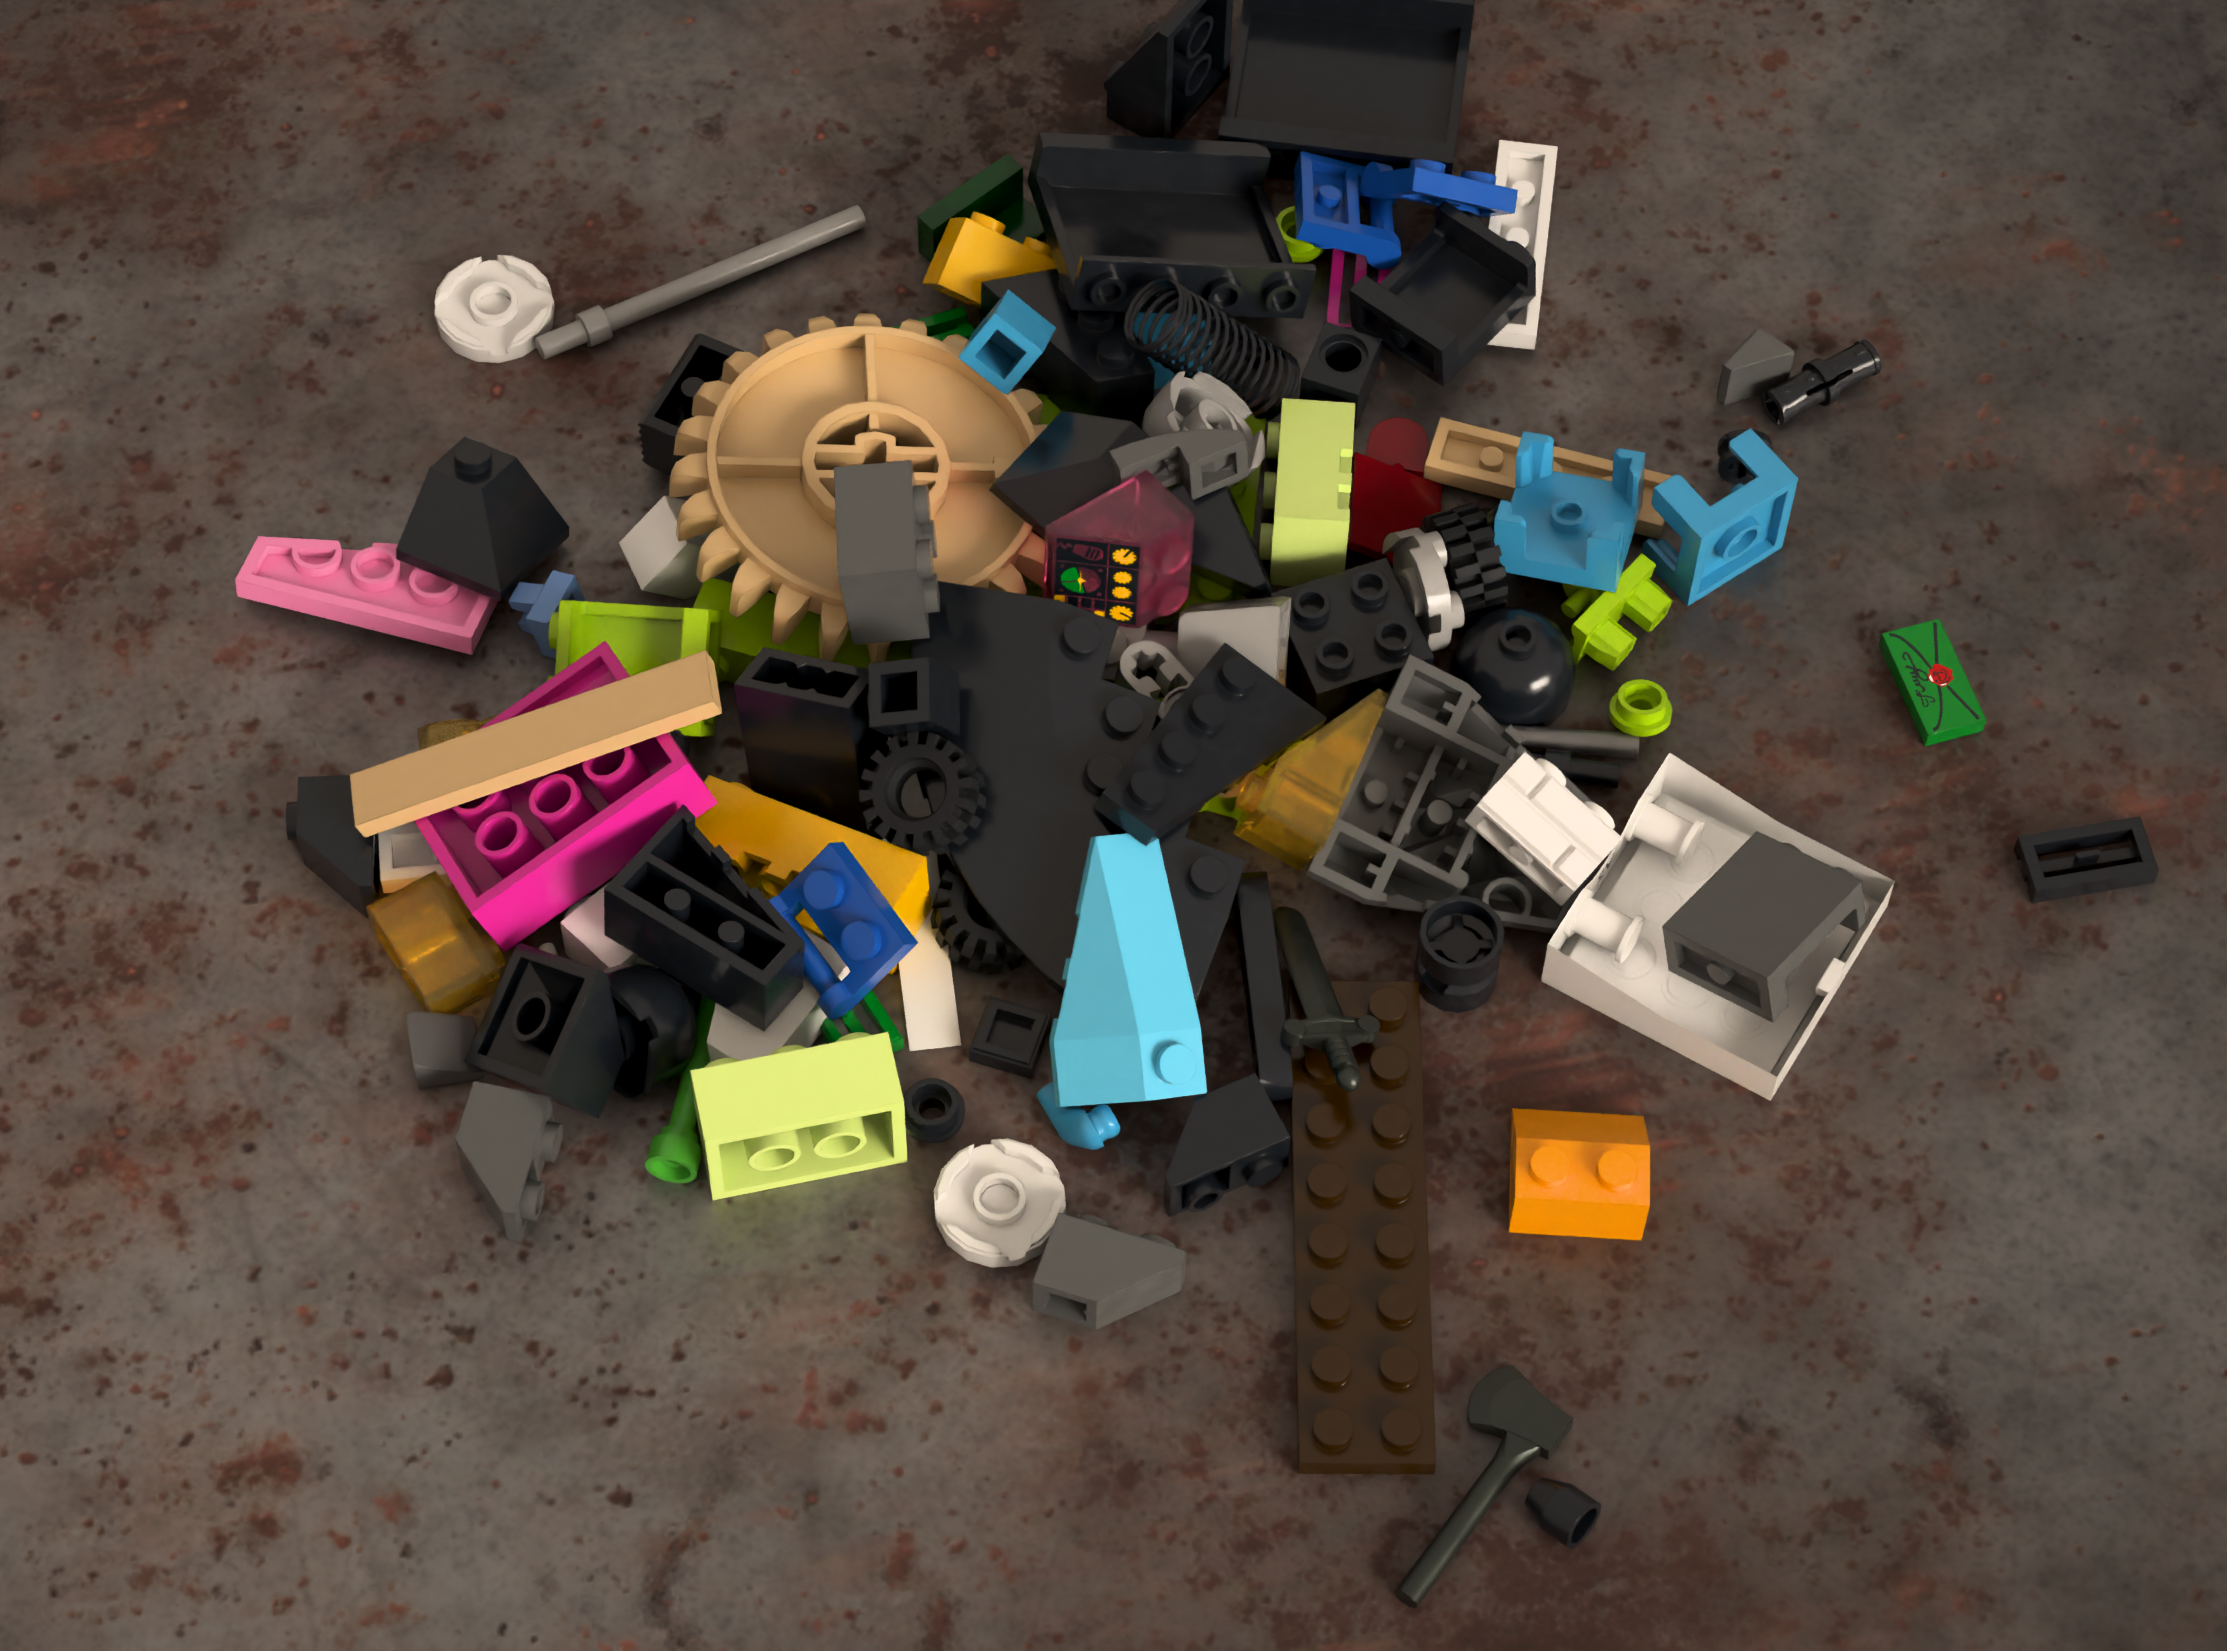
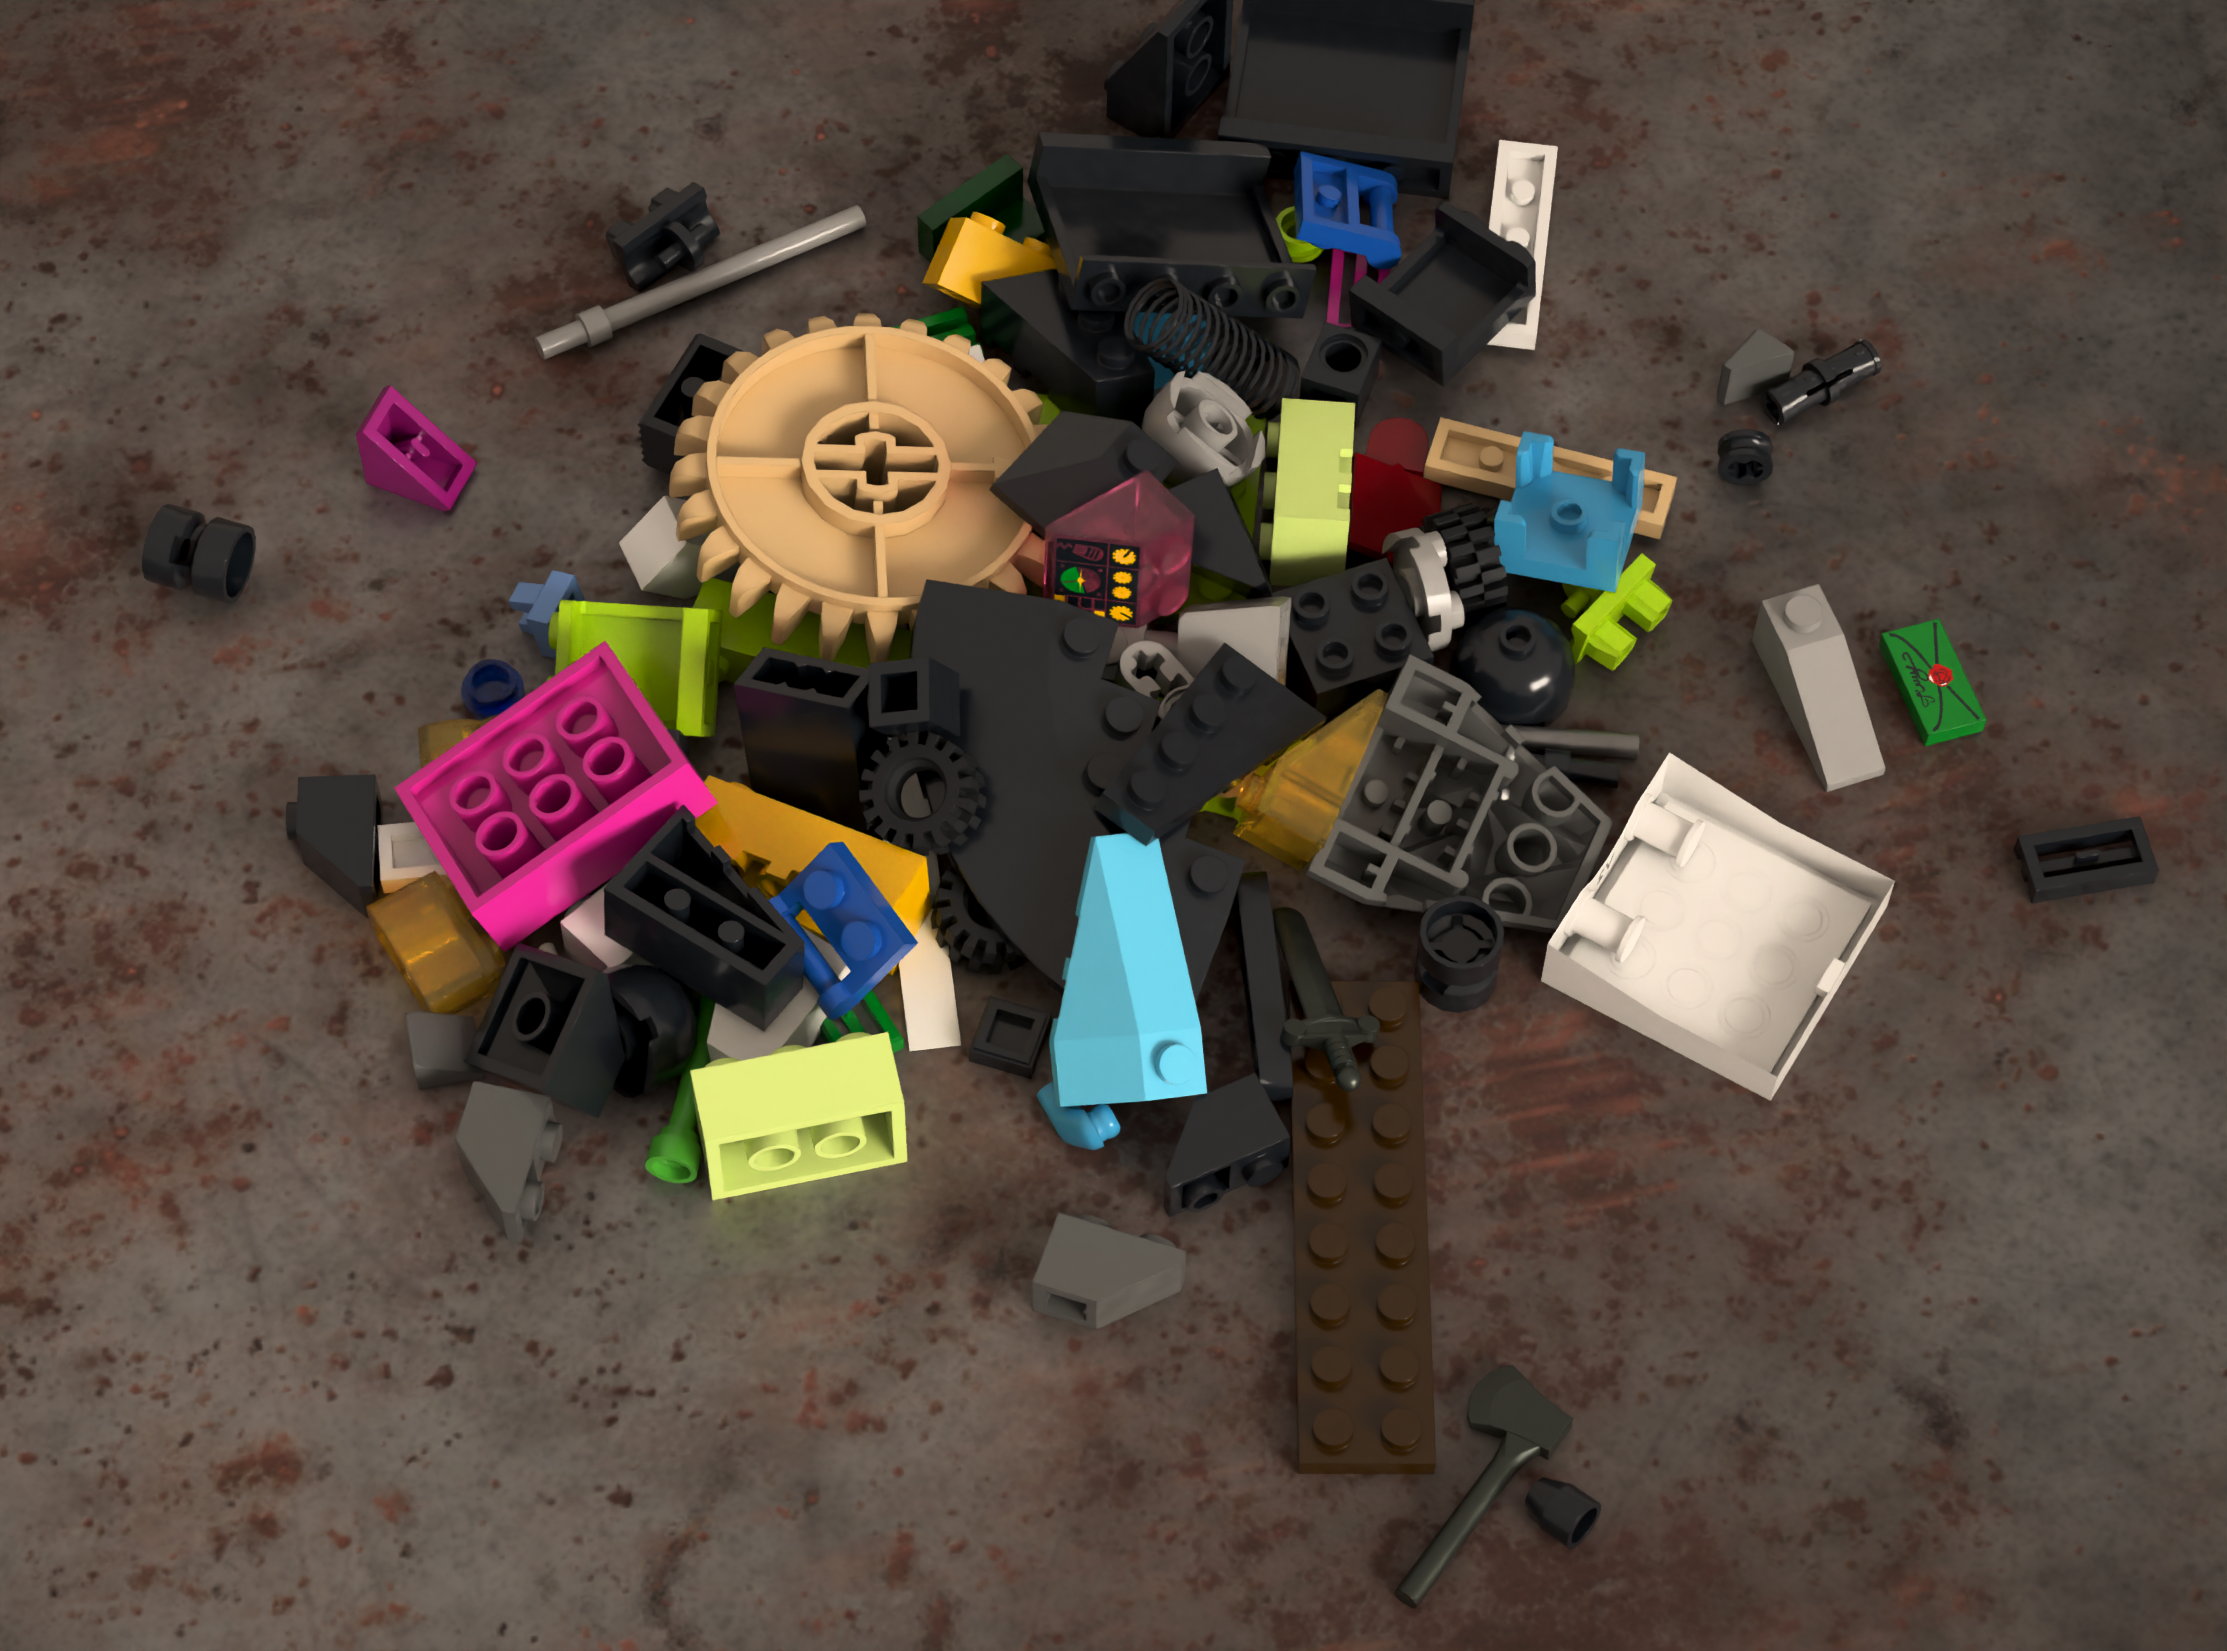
bright pink wing [235,536,498,655] -> none
tan tile [350,650,722,838] -> none
black slope [396,437,569,602] -> none
white tile [434,255,555,363] -> none
dark grey piece [834,460,940,645] -> none
black plate [903,1078,965,1143] -> none
white tile [934,1138,1066,1268] -> none
dark azure brick [958,289,1056,395] -> none
dark grey slope [1109,429,1249,506] -> none
blue plate [1361,159,1518,218] -> none
white brick [1465,752,1622,906] -> none
light orange slope [1509,1108,1650,1240] -> none
lime plate [1609,679,1672,737] -> none
dark azure panel [1642,428,1798,607] -> none
dark grey panel [1662,831,1866,1023] -> none
none -> black wheel [142,504,256,604]
none -> magenta slope [356,385,477,512]
none -> clear blue plate [461,659,525,720]
none -> black hips [605,182,721,292]
none -> light grey slope [1752,584,1886,792]

